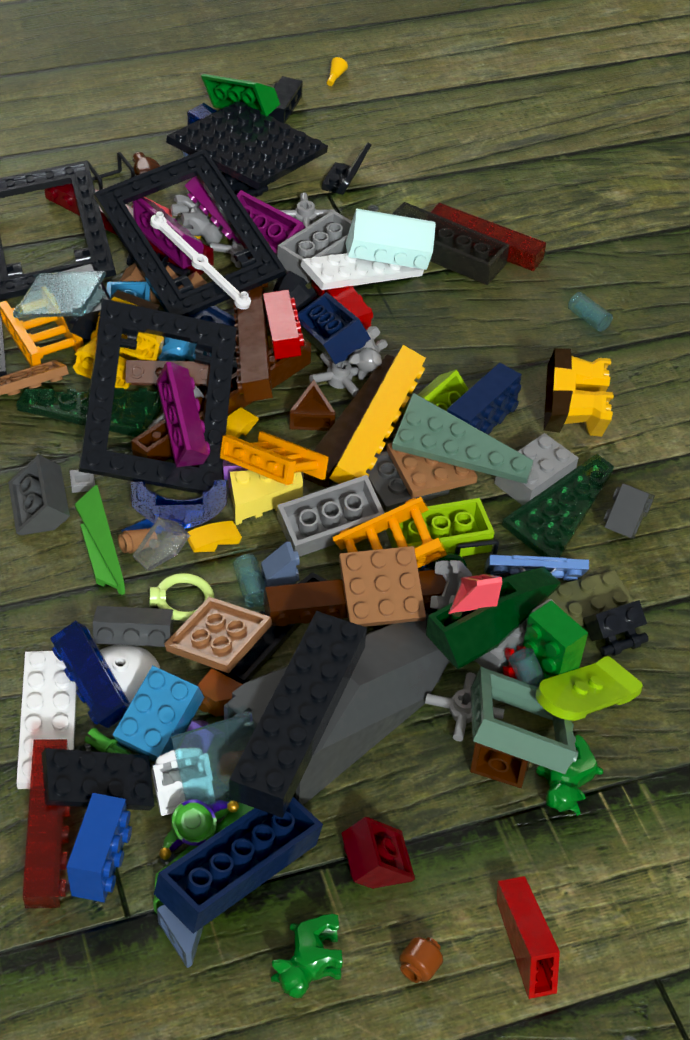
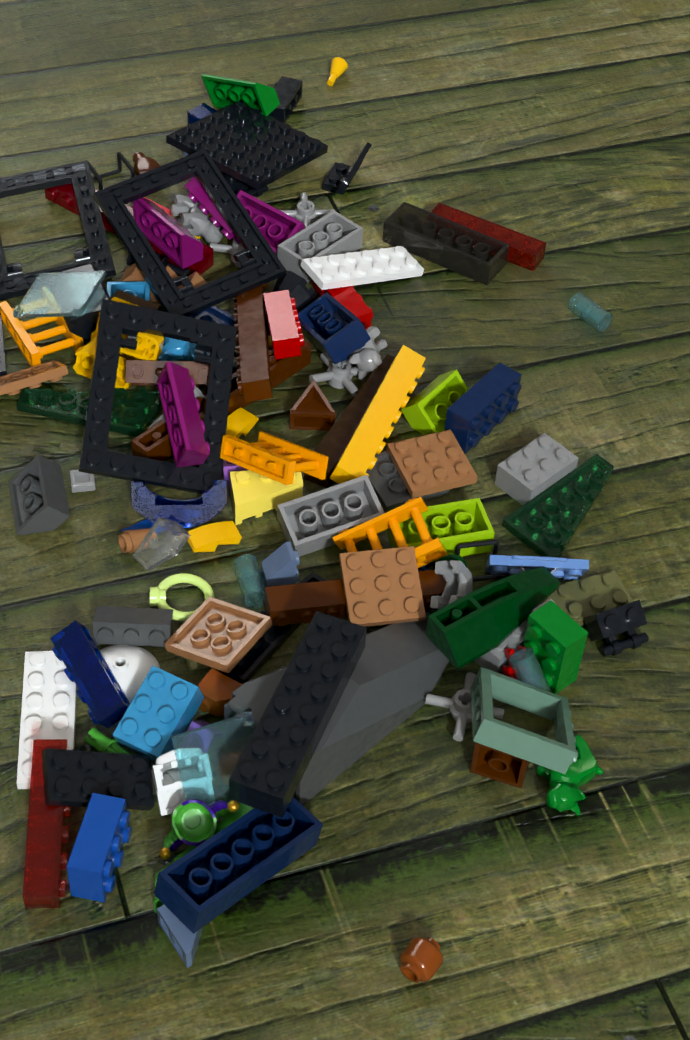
bright green wedge [75,485,125,595] -> none
white piece [150,211,251,309] -> none
green animal [271,914,343,998] -> none
dark red slope [341,816,415,889] -> none
light aqua slope [345,208,436,270] -> none
sand green wing [392,393,534,484] -> none
coral slope [448,574,502,614] -> none
red slope [497,876,560,999] -> none
lime piece [536,656,643,721] -> none
yellow piece [543,348,614,437] -> none
dark grey brick [604,484,655,538] -> none

